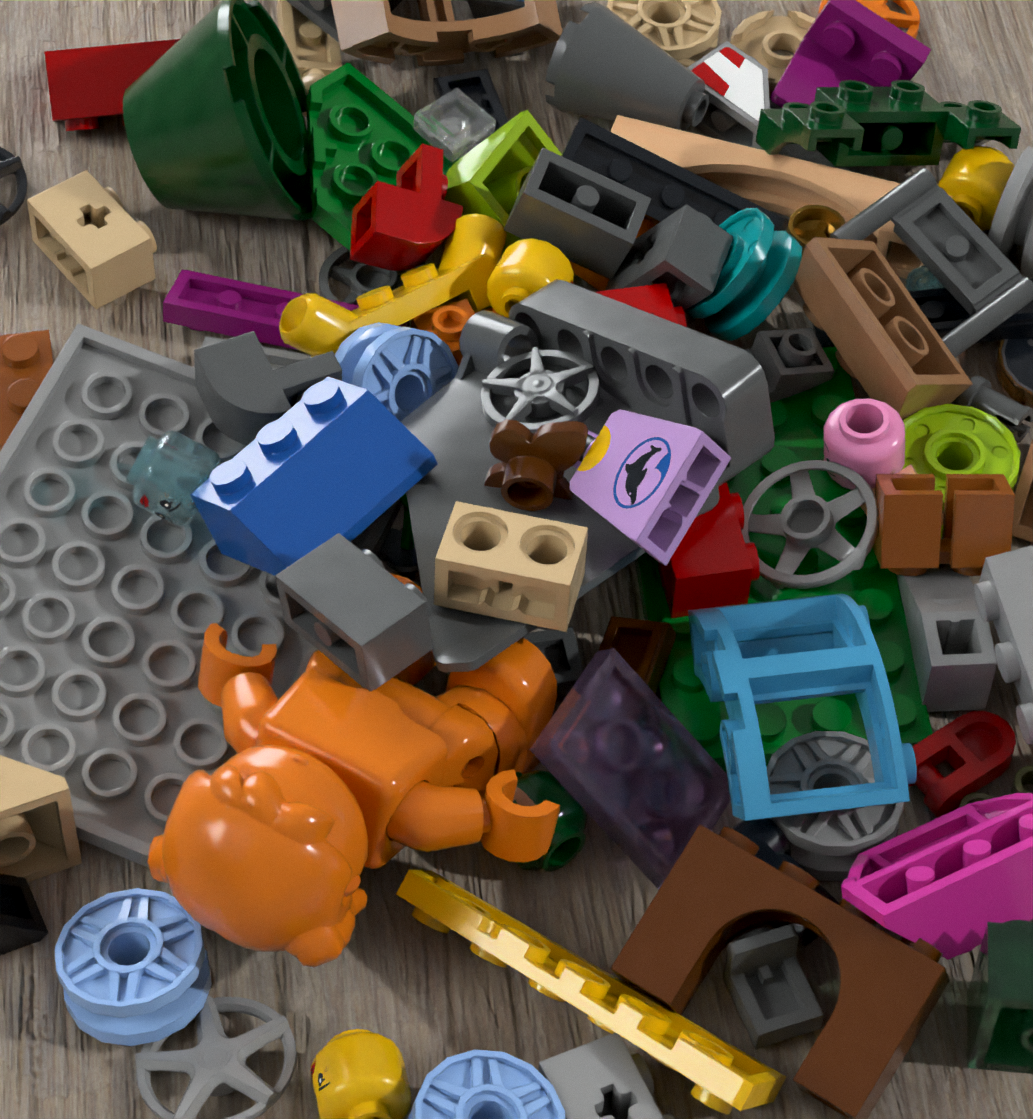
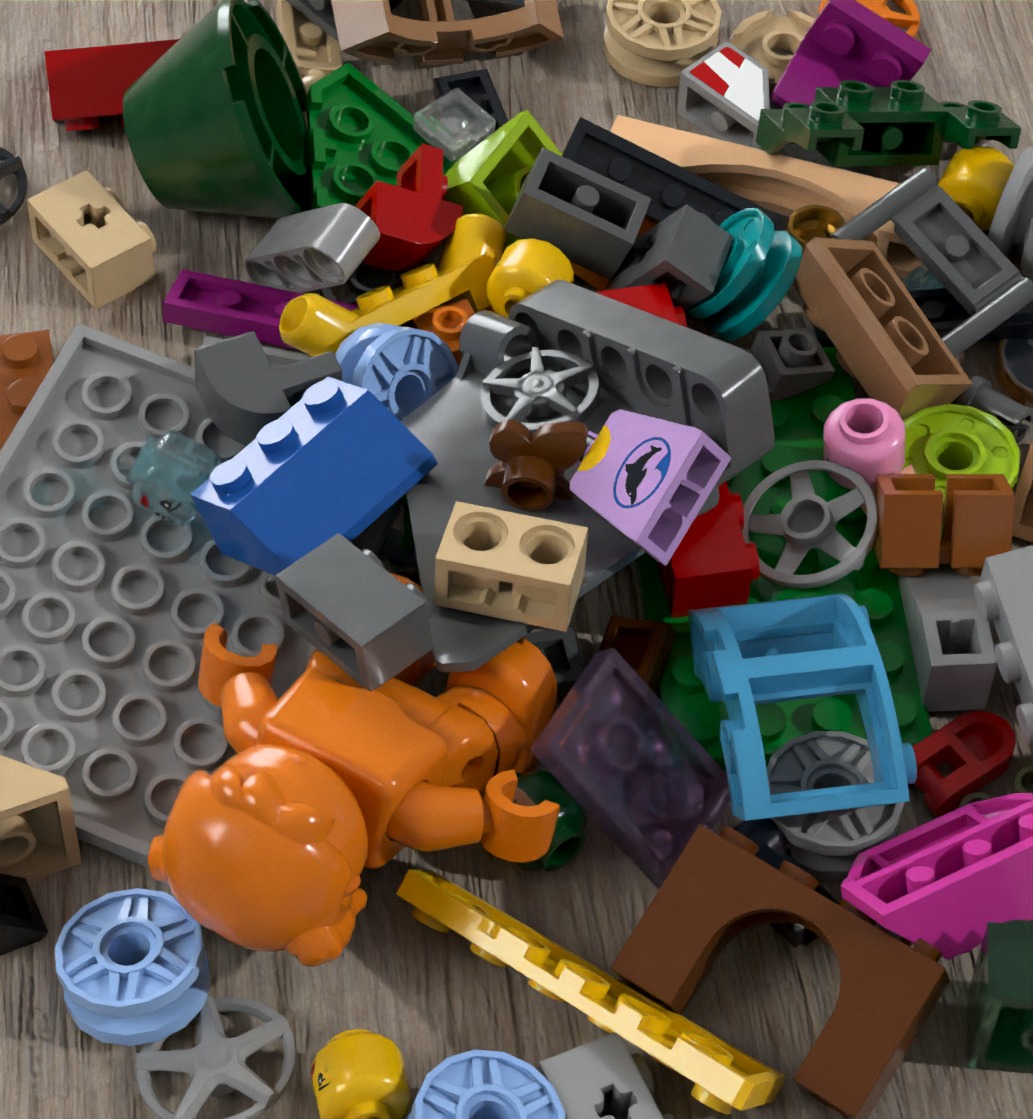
dark grey cone [545,2,709,131] -> none
dark grey bracket [723,924,823,1050] -> none
none -> light grey beam [244,203,380,293]

